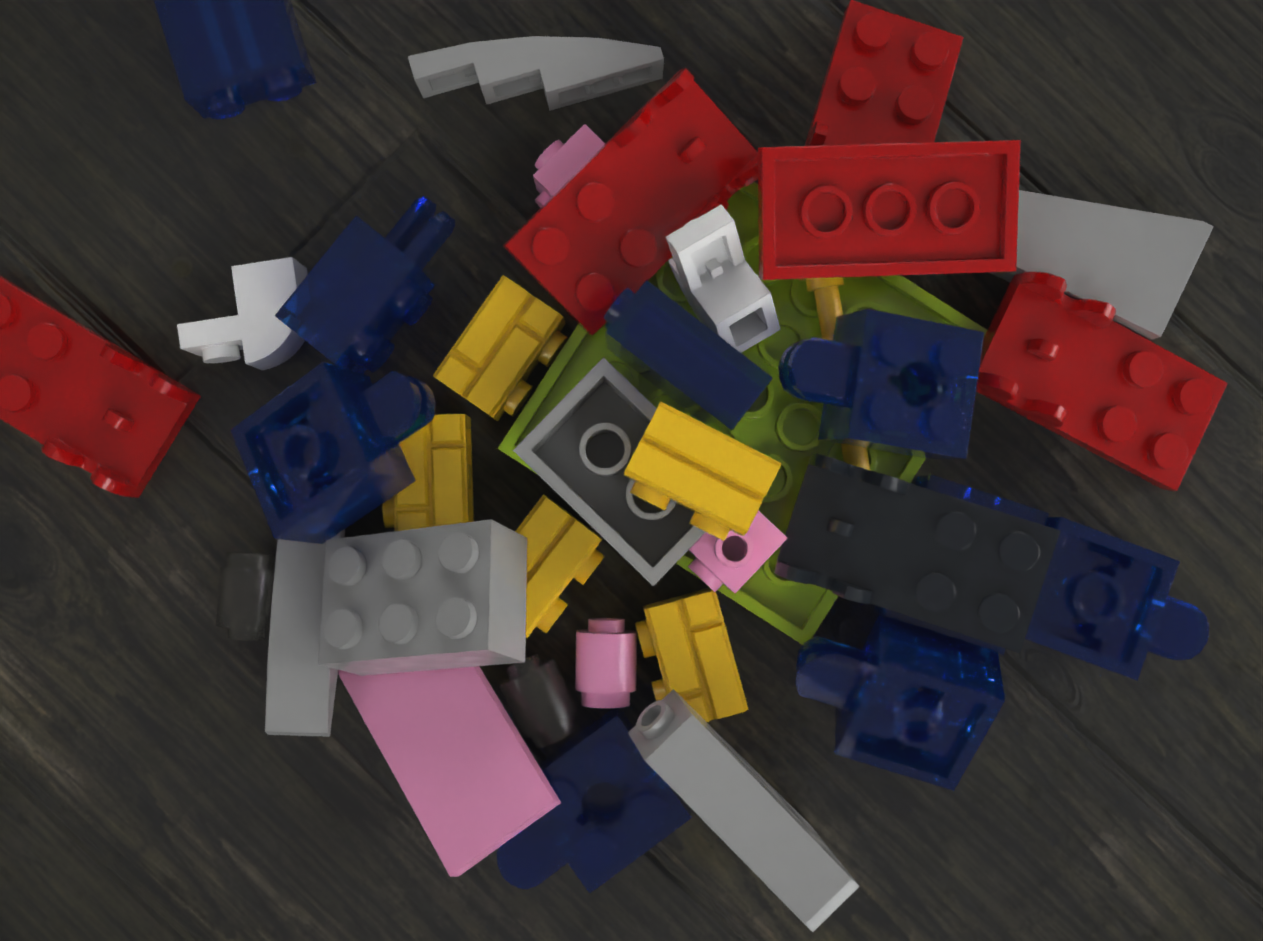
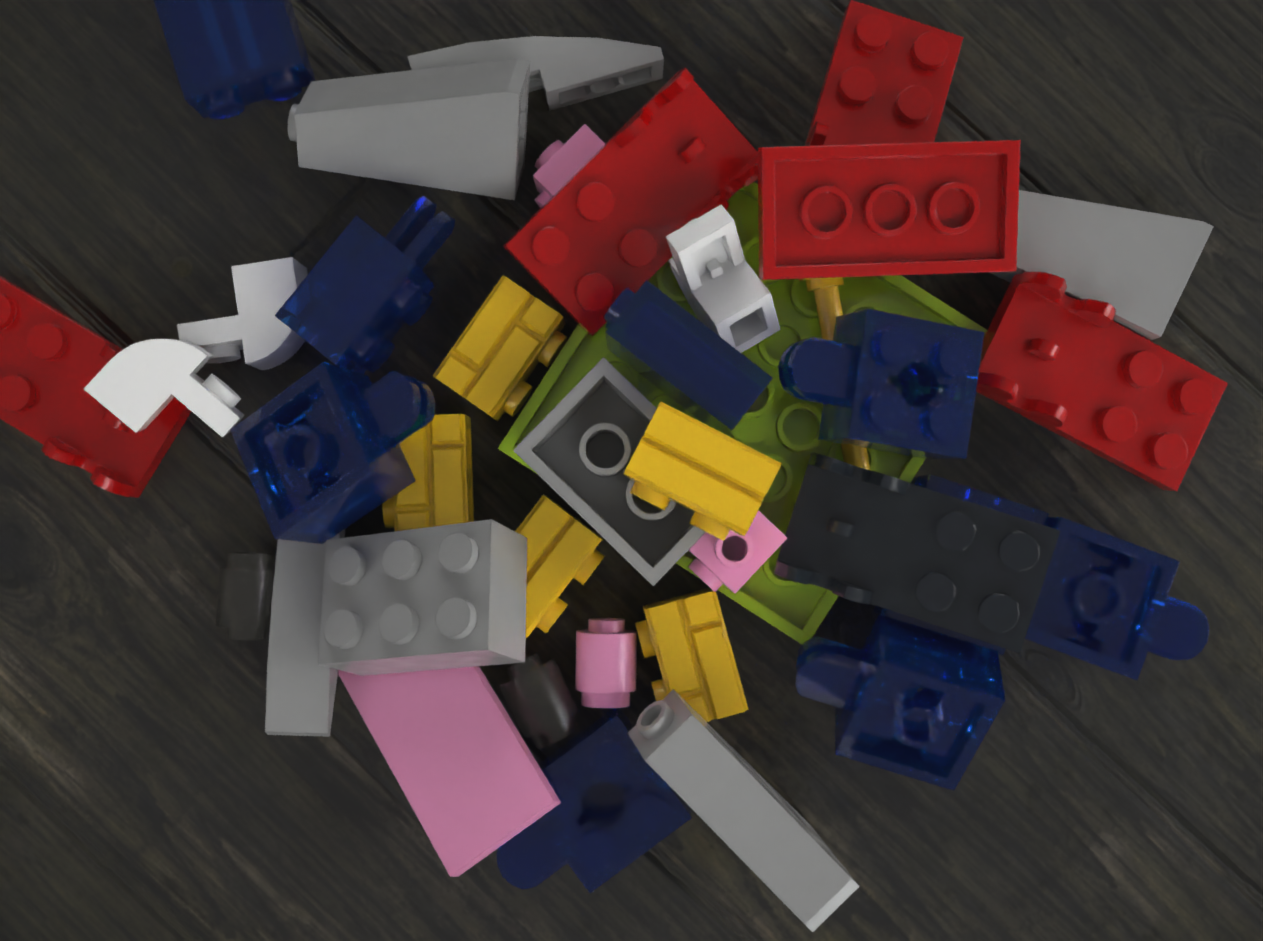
none -> white brick [84,339,244,437]
none -> light grey slope [288,58,530,200]

